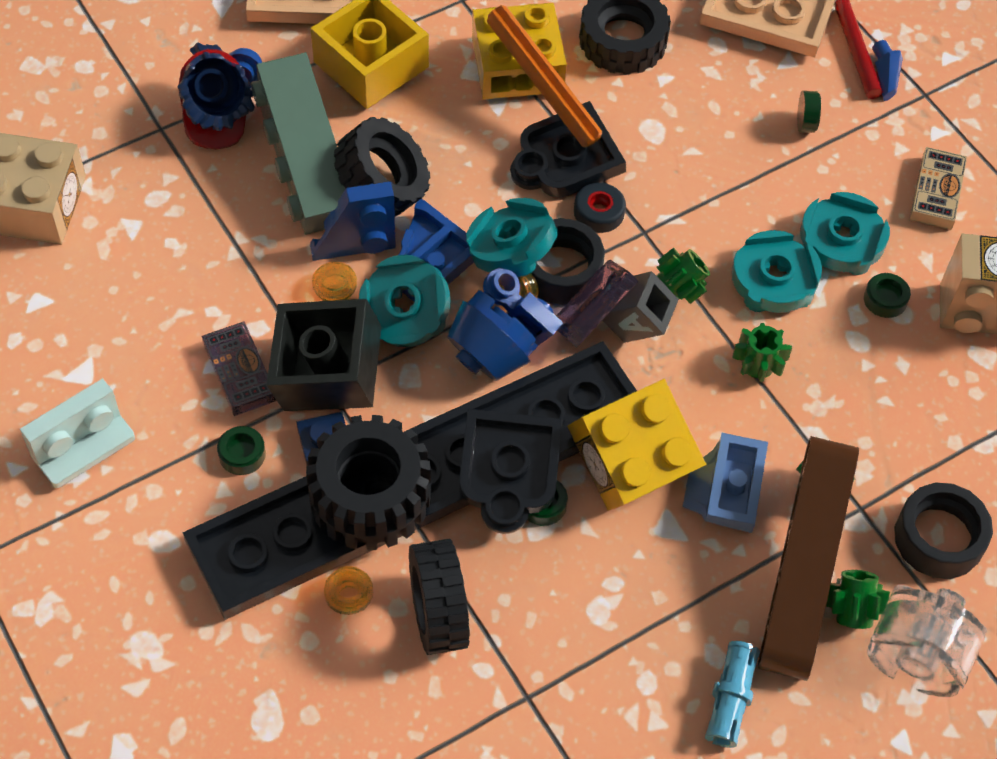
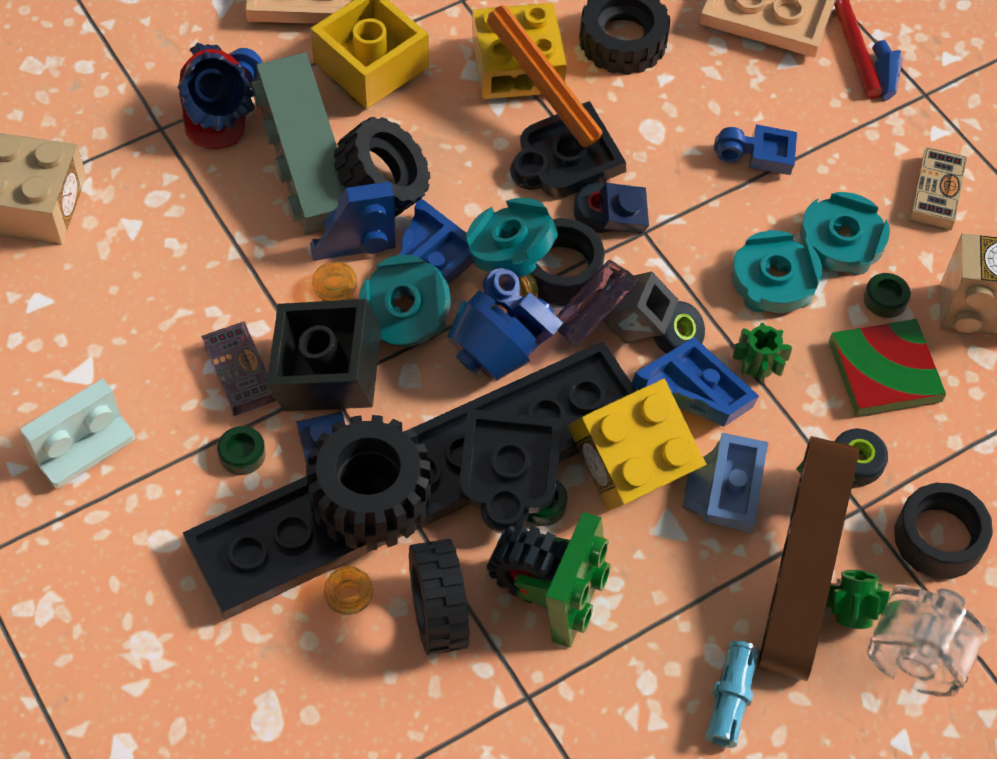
green gear [656,247,710,304] -> none
dark green tile [797,90,821,133] -> none
none -> green plate [487,512,611,648]
none -> dark blue plate [600,183,649,233]
none -> blue wing [631,337,759,427]
none -> black wheel [653,301,705,353]
none -> blue plate [714,124,797,175]
none -> tile [829,319,946,417]
none -> black wheel [834,428,888,485]

